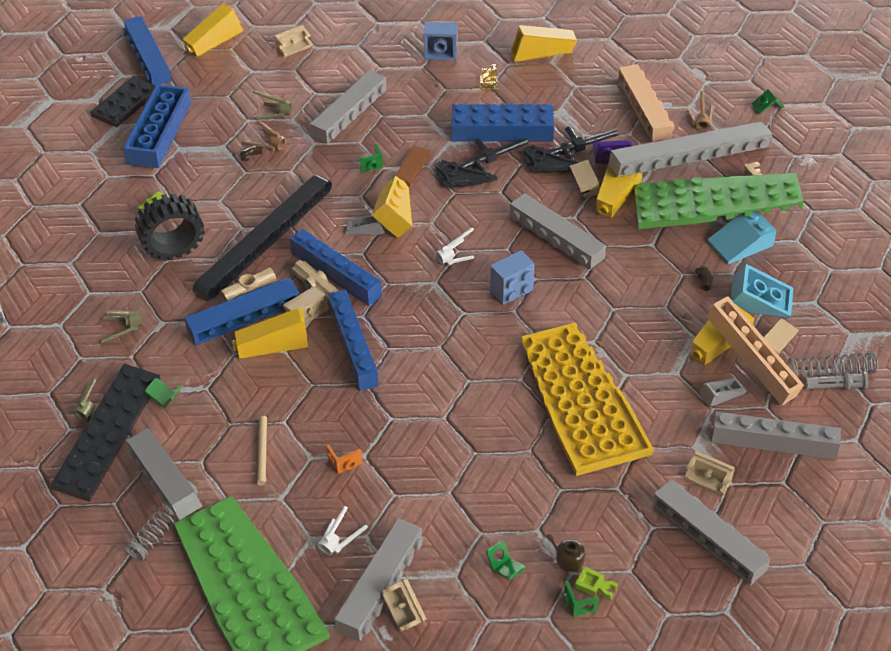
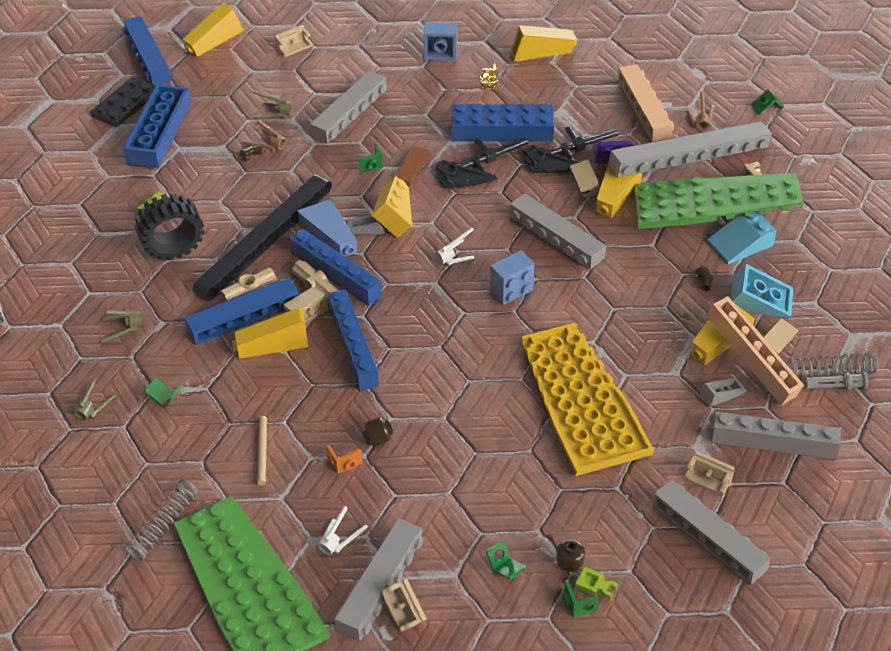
black plate [51,363,161,502] -> none
light grey brick [127,428,202,520] -> none
none -> medium blue slope [298,199,357,257]
none -> dark brown head [362,417,394,446]

